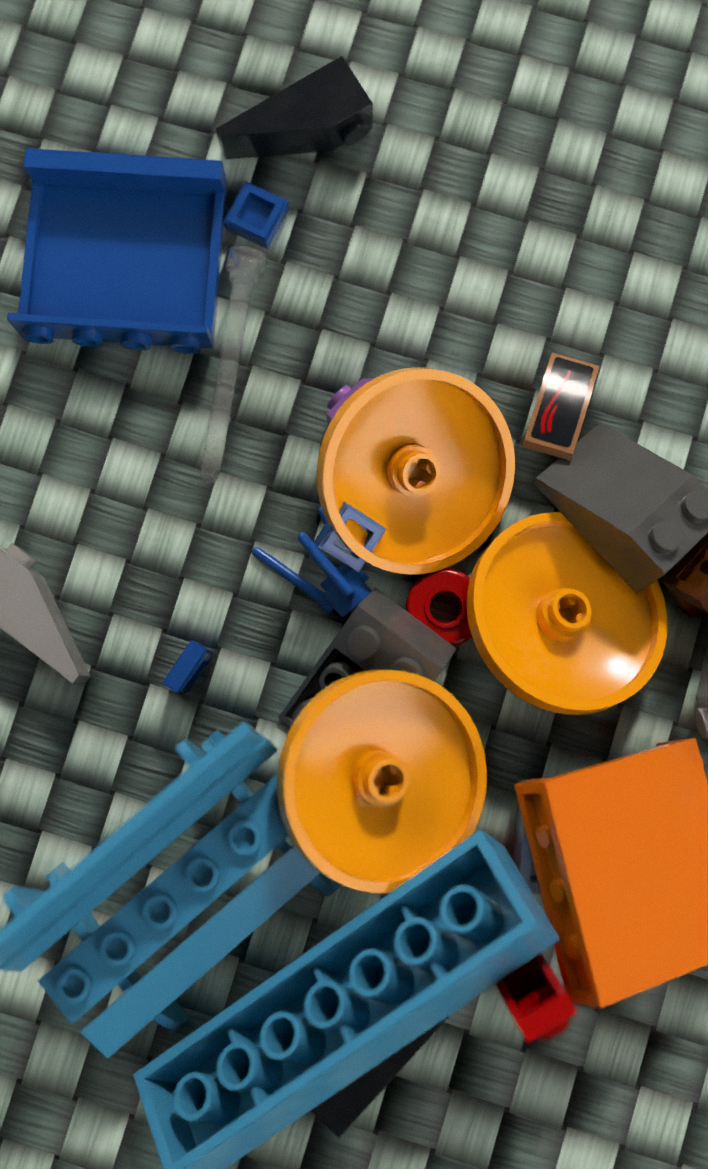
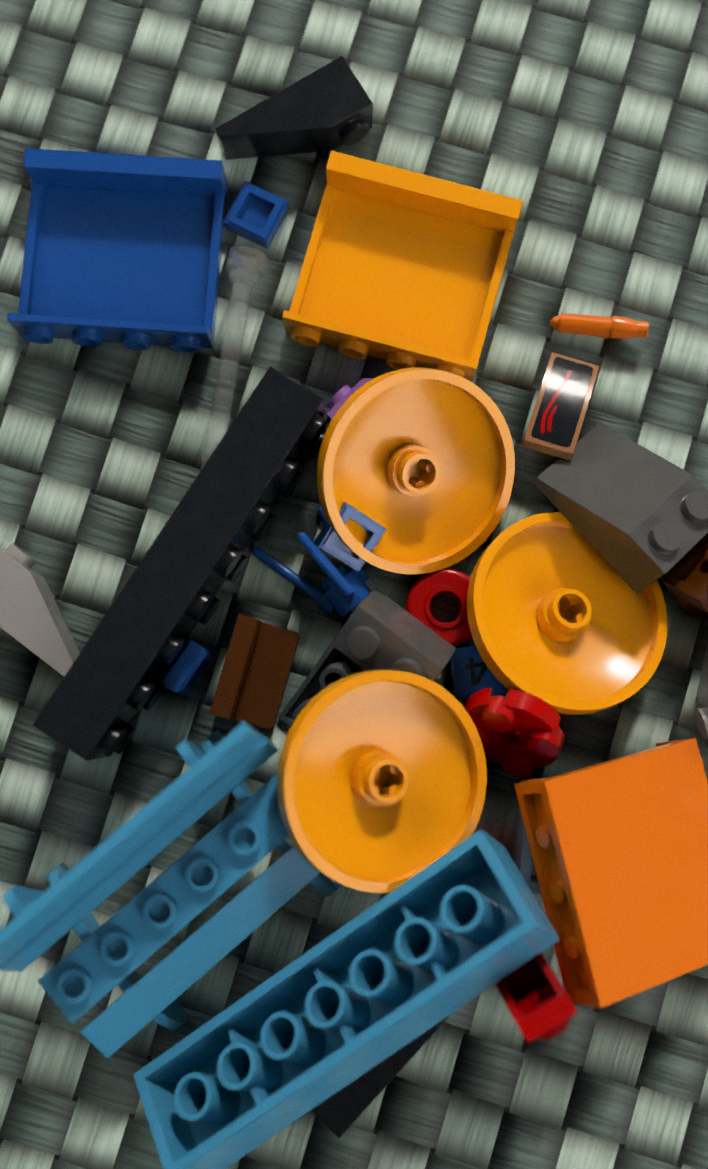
none -> black brick [33,366,328,761]
none -> reddish brown panel [209,614,300,729]
none -> light orange panel [282,150,523,382]
none -> blue tile [449,646,506,699]
none -> red plate [464,688,566,777]
none -> orange piece [550,313,649,339]

